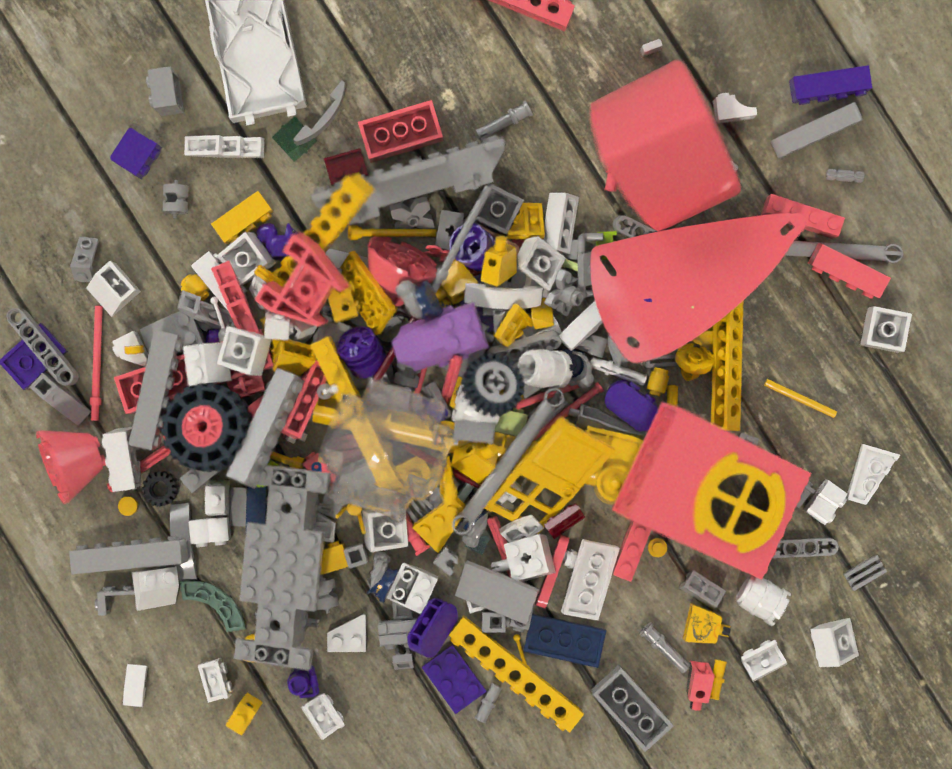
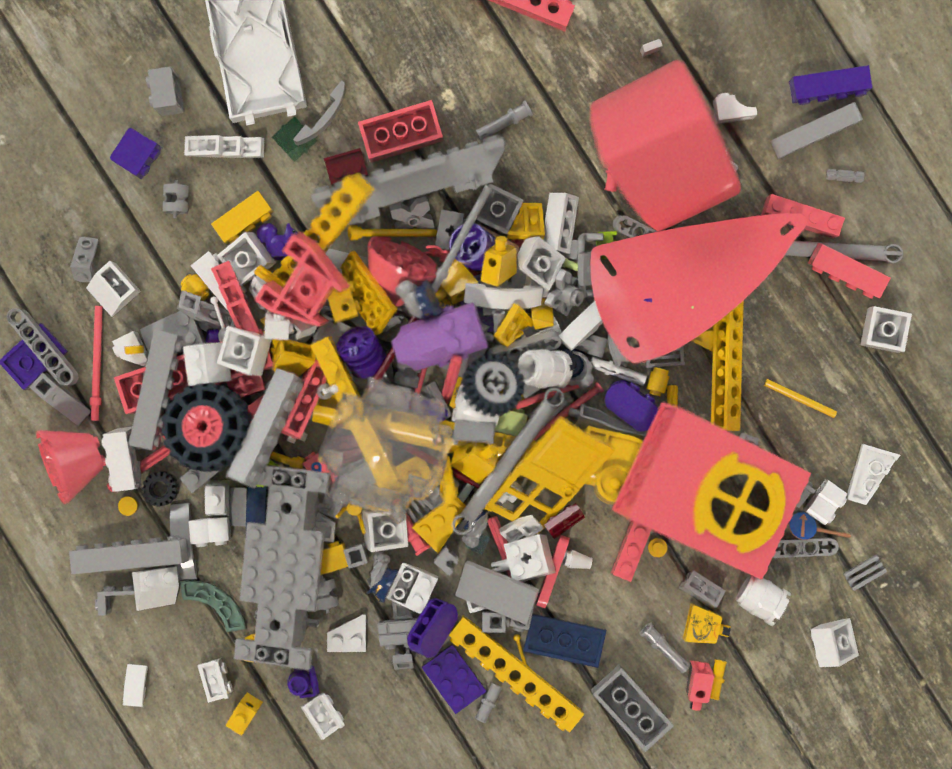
white plate [561,539,620,620] -> none
yellow tile [675,343,714,381] -> none
white bracket [741,640,787,682] -> none
none -> blue piece [789,512,851,540]

